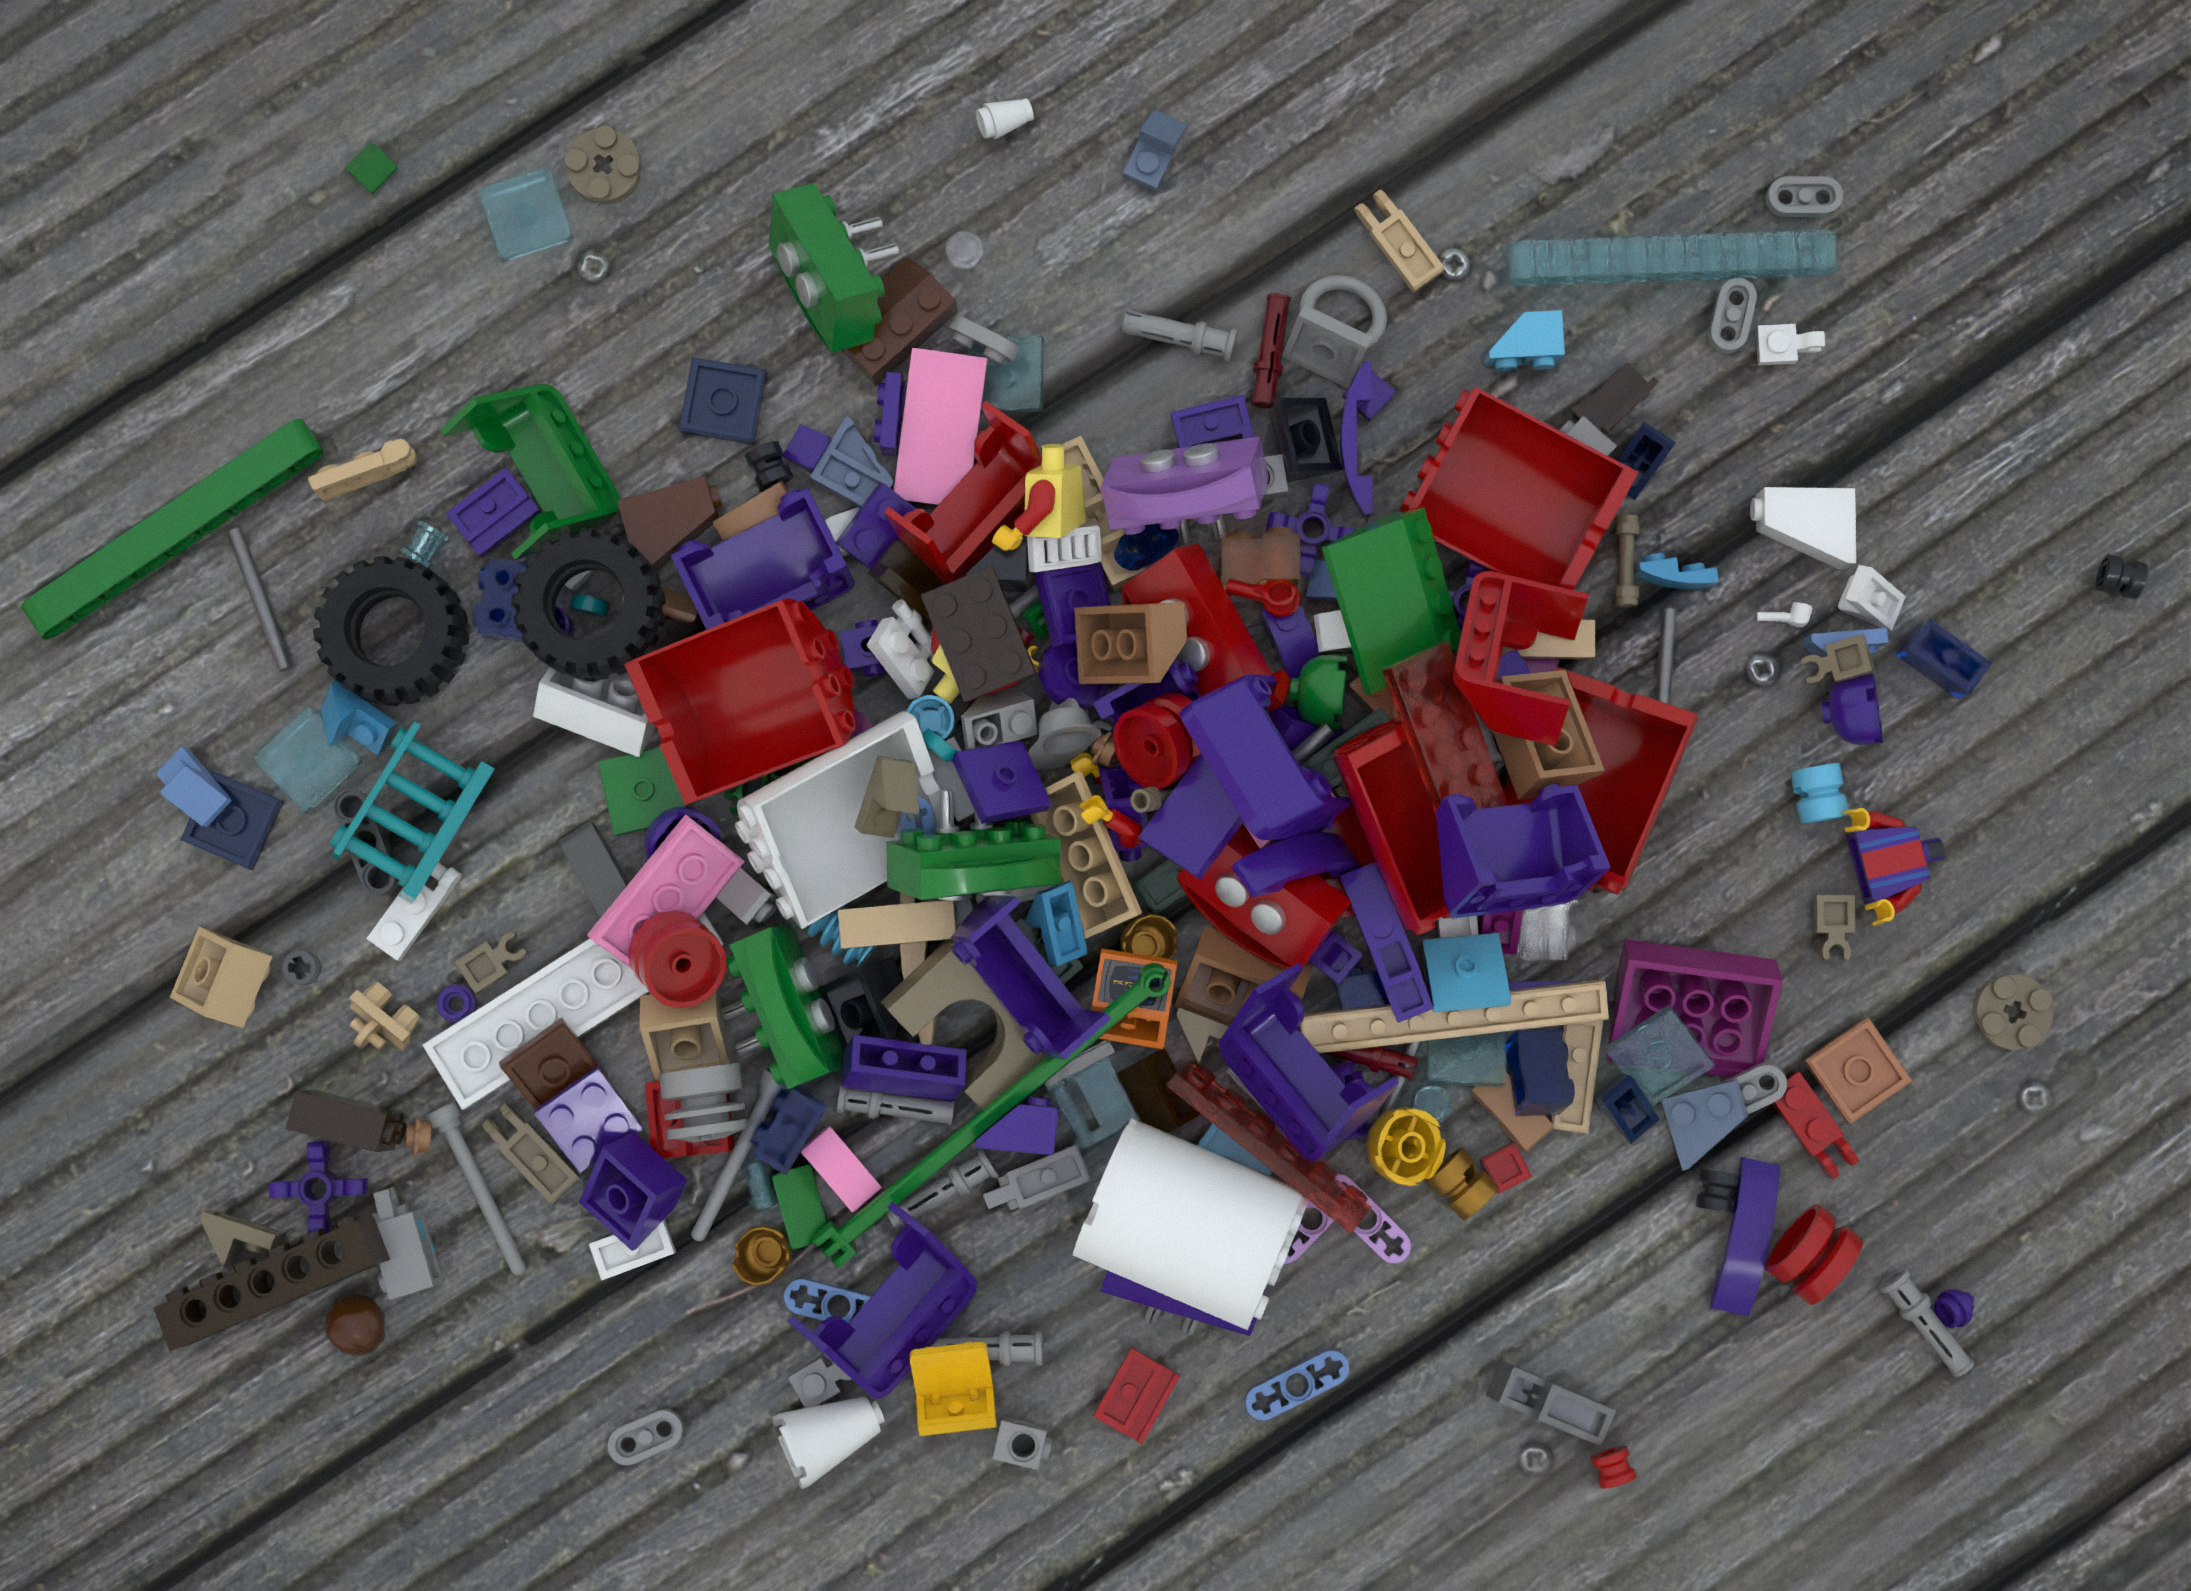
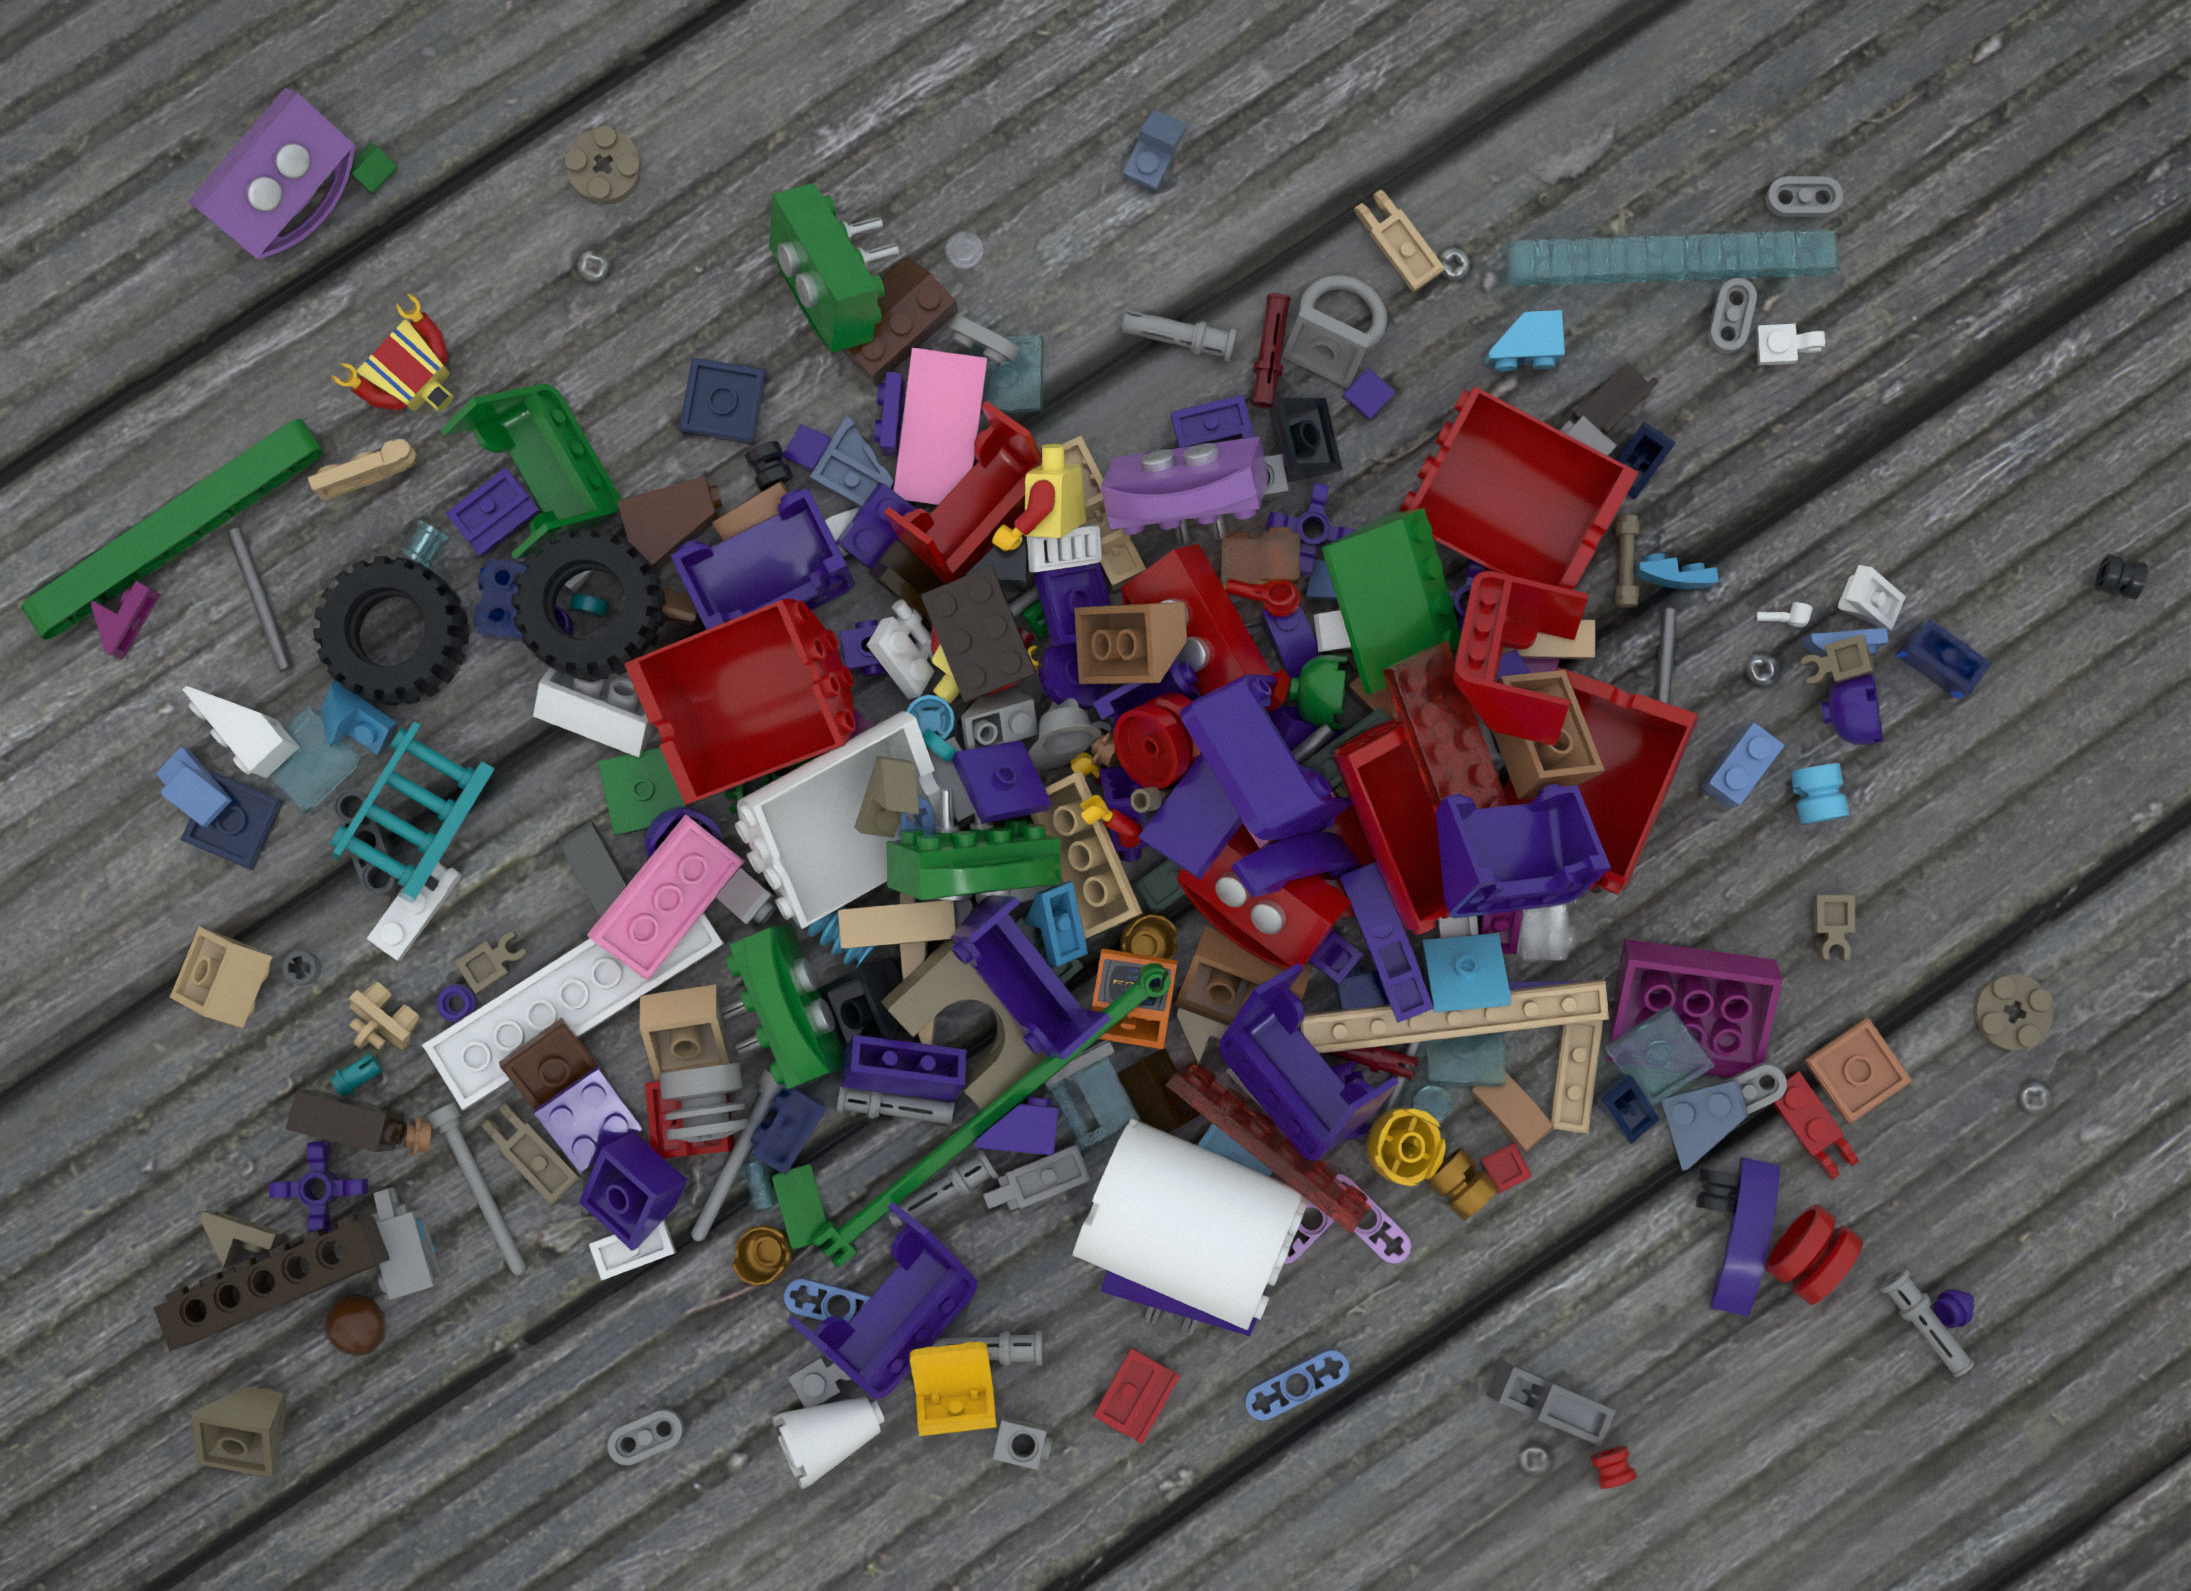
clear light blue plate [478,167,574,262] -> none
red wheel [629,910,726,1009] -> none
bright pink slope [799,1125,882,1213] -> none
white cone [976,98,1034,140] -> none
clear blue beam [1114,523,1179,571] -> none
dark purple slope [1339,362,1373,516] -> none
clear blue brick [1504,1029,1575,1116] -> none
white slope [1750,487,1856,569] -> none
torso [1843,808,1945,926] -> none
none -> magenta slope [91,581,161,659]
none -> white slope [182,686,300,778]
none -> medium lavender piece [187,87,355,259]
none -> dark tan slope [192,1386,286,1478]
none -> teal pin [330,1052,383,1097]
none -> torso [331,293,453,412]
none -> medium blue brick [1700,722,1785,809]

